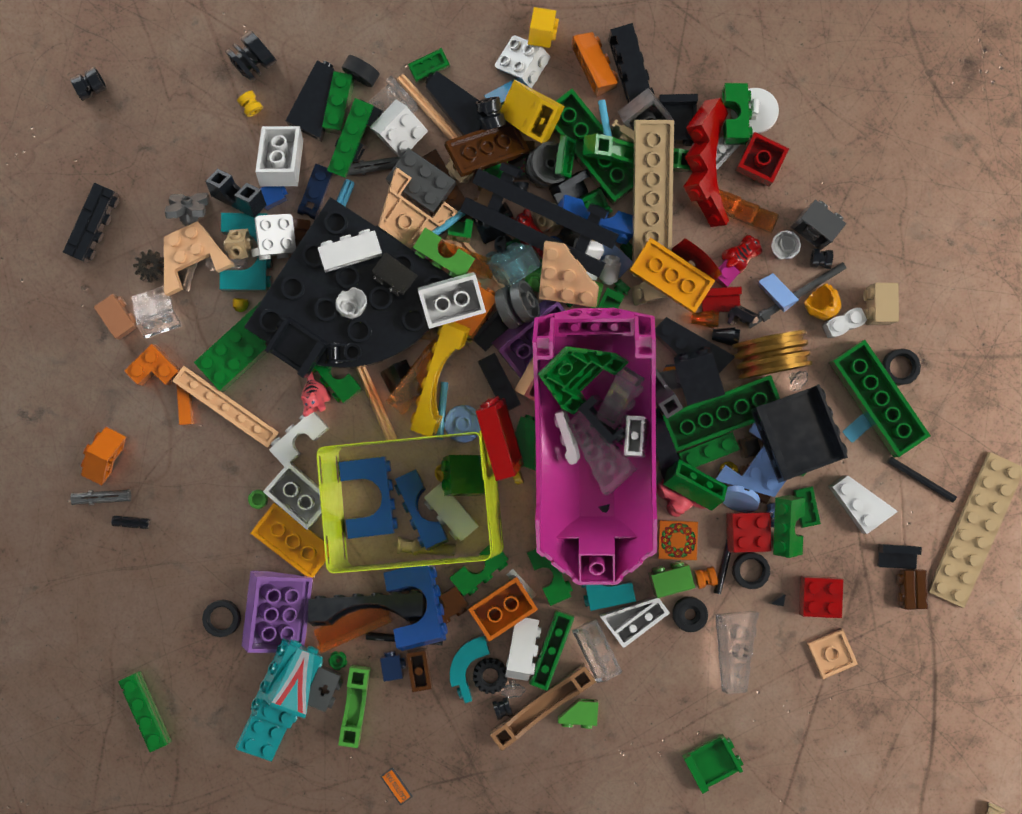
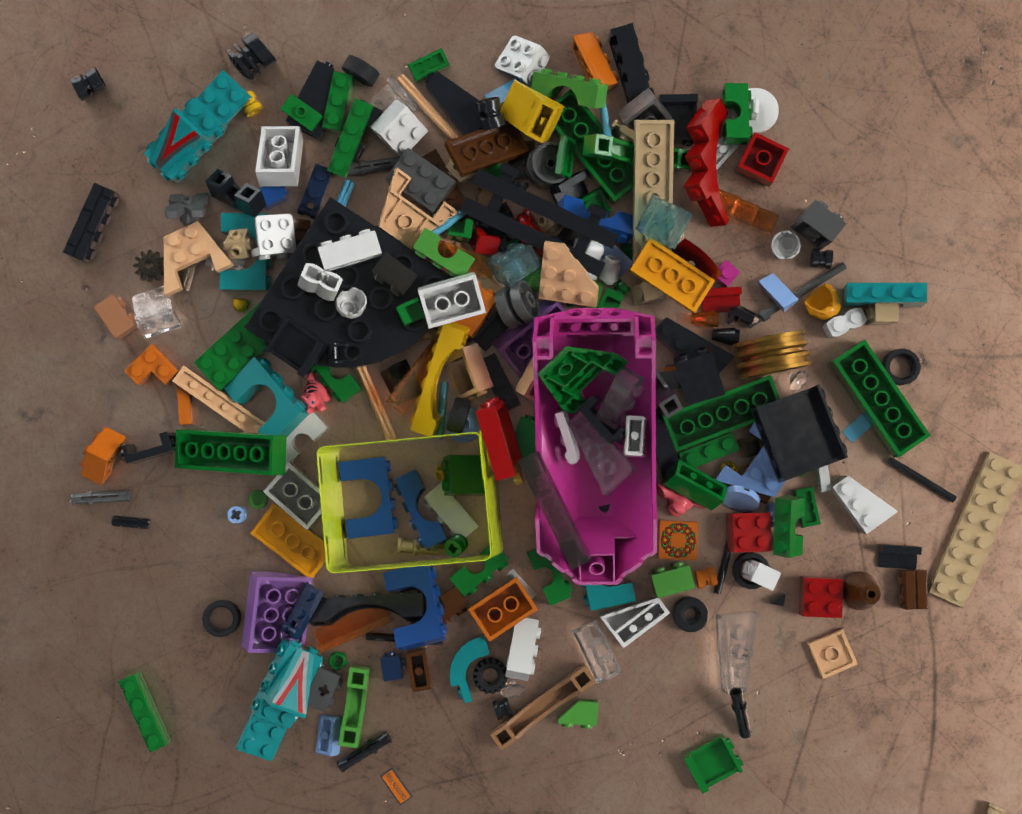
yellow brick [528,7,559,48] -> none
green brick [529,609,575,691] -> none
red animal [722,235,762,274] -> none
none -> black panel [121,432,176,464]
none -> teal wedge [144,70,252,182]
none -> green brick [175,429,287,475]
none -> teal arch [224,357,309,437]
none -> light blue bush [227,506,248,523]
none -> green plate [280,94,323,132]
none -> dark blue plate [281,583,324,640]
none -> white brick [297,263,343,301]
none -> light blue slope [315,714,343,757]
none -> black pin [336,731,392,772]
none -> green panel [396,297,425,327]
none -> green wheel [444,533,468,558]
none -> light nougat window [445,343,494,401]
none -> black tyre [447,397,471,434]
none -> red panel [469,227,501,256]
none -> clear smoke brick [518,451,592,570]
none -> bright green arch [531,68,608,109]
none -> clear light blue brick [635,194,693,249]
none -> black pin [730,687,752,739]
none -> white arch [741,559,781,591]
none -> white beam [815,465,831,493]
none -> teal arch [843,283,927,308]
none -> reddish brown cone [843,572,881,610]

